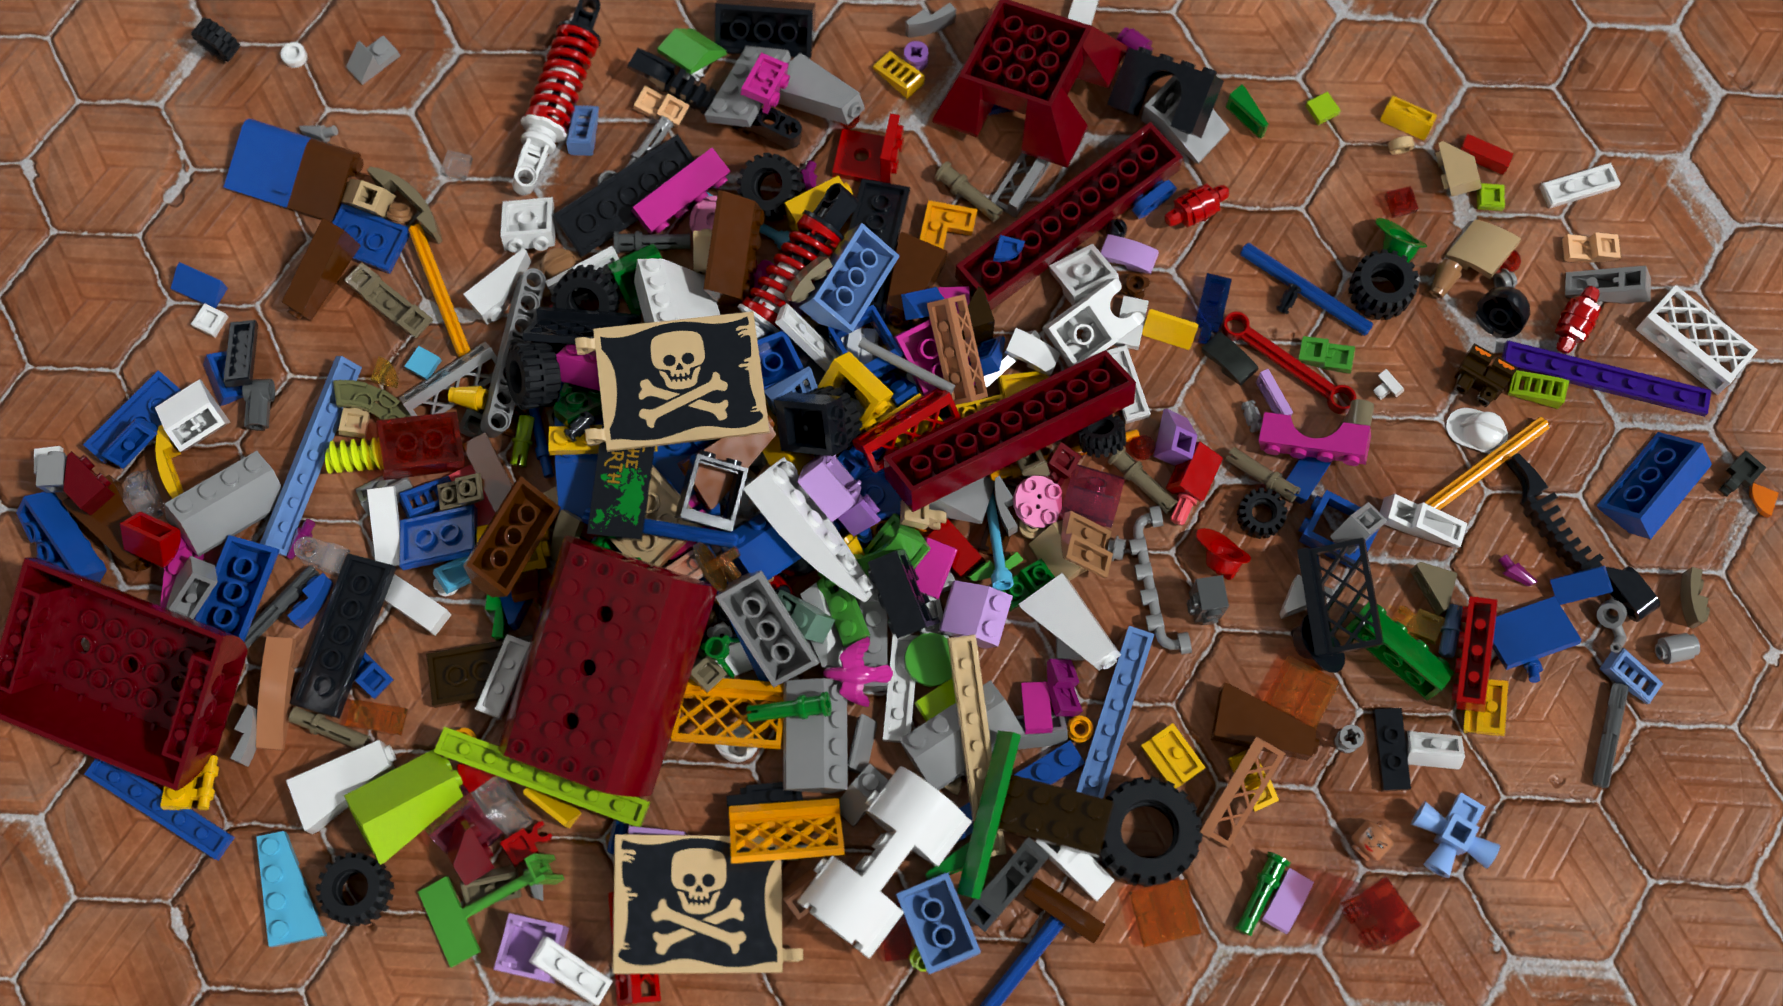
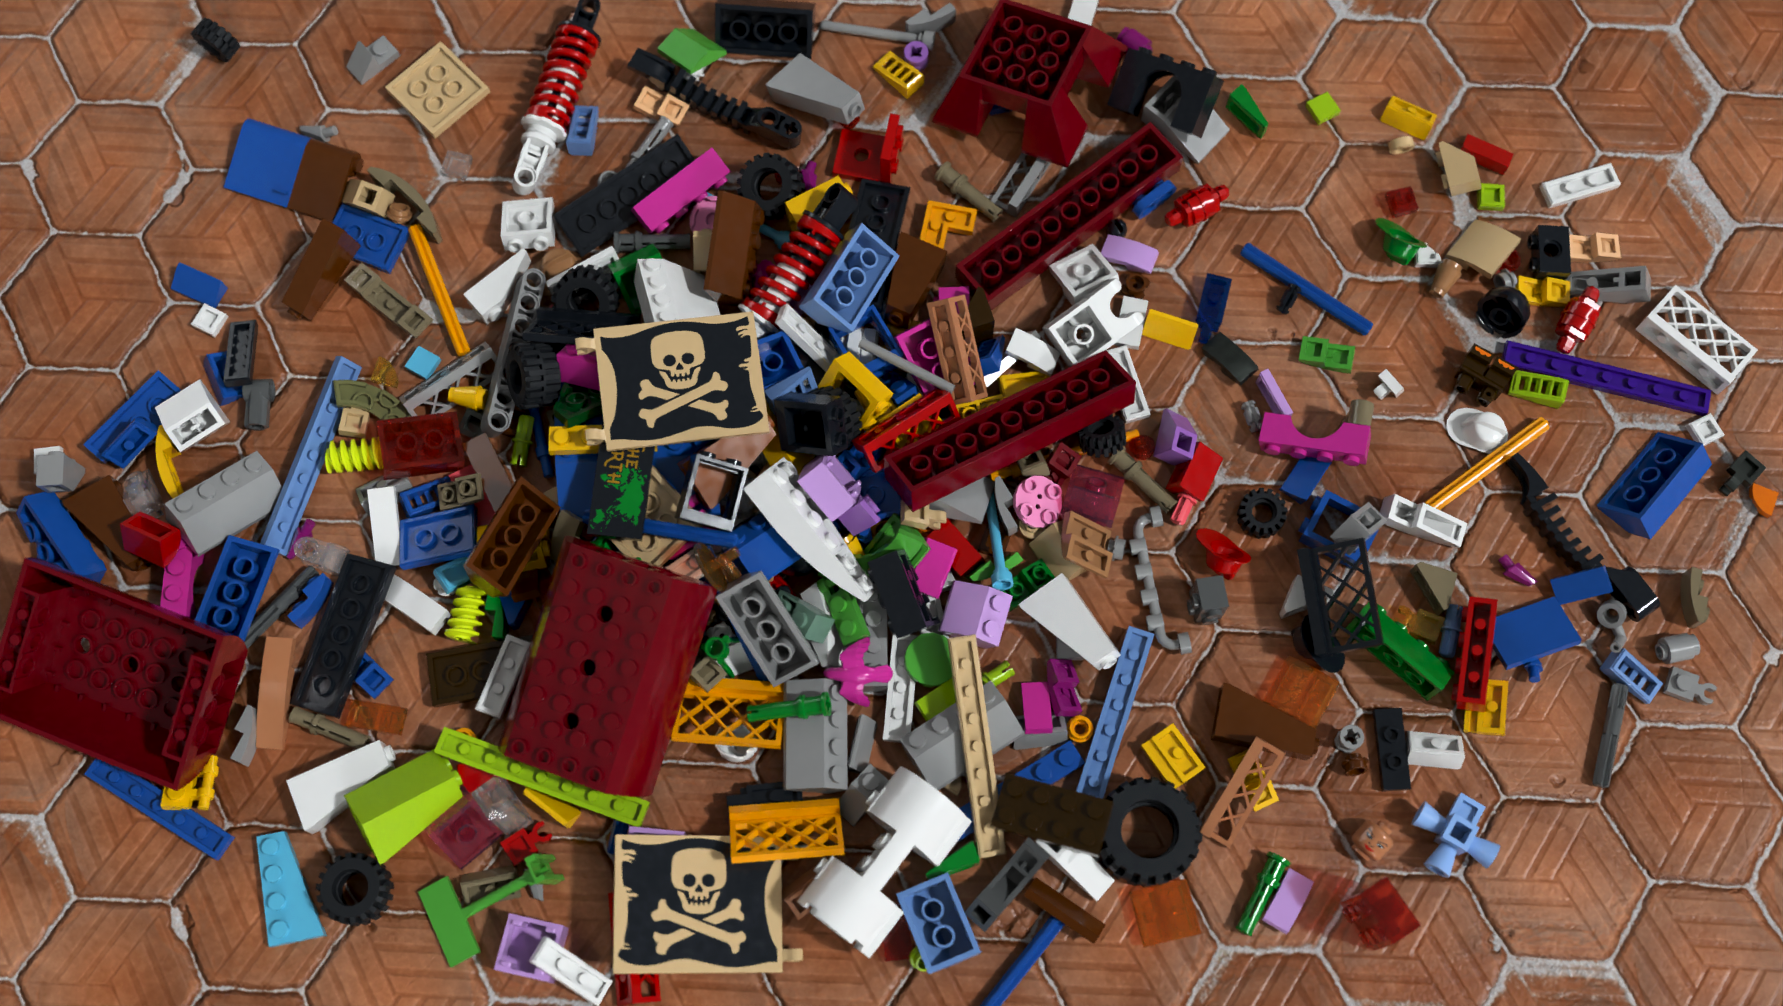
dark red slope [63,451,115,516] -> none
light grey slope [166,556,218,619] -> none
white tile [281,42,307,68] -> none
dark red slope [446,815,495,886] -> none
black piece [564,411,596,442] -> none
light grey plate [704,46,791,127] -> none
dark pink bracket [741,53,790,114] -> none
dark tan slope [784,256,833,303] -> none
blue slope [901,287,944,320] -> none
green tile [957,730,1021,899] -> none
blue tile [993,235,1025,262] -> none
red piece [1222,312,1356,414] -> none
dark tan pin [1225,447,1301,502] -> none
black tyre [1348,249,1419,320] -> none
none -> tan plate [385,41,490,139]
none -> neon yellow piece [444,585,487,644]
none -> light grey piece [819,20,935,51]
none -> lime pin [982,660,1015,687]
none -> reddish brown plate [1341,753,1368,776]
none -> white tile [1414,242,1442,268]
none -> yellow slope [1515,275,1570,307]
none -> black brick [1527,225,1571,280]
none -> light grey plate [1662,666,1717,705]
none -> white tile [1685,413,1725,446]

